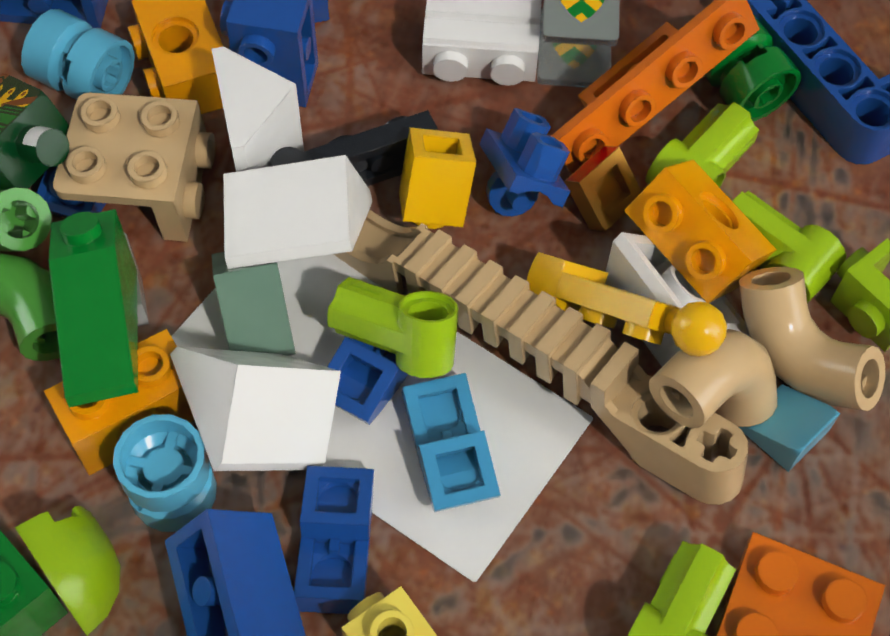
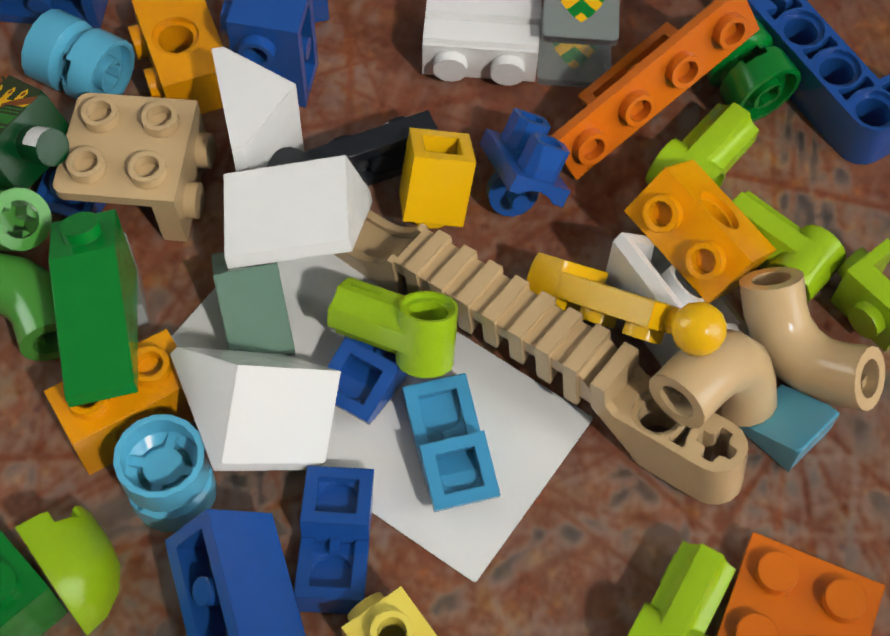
pearl gold plate [564,146,642,232] -> none

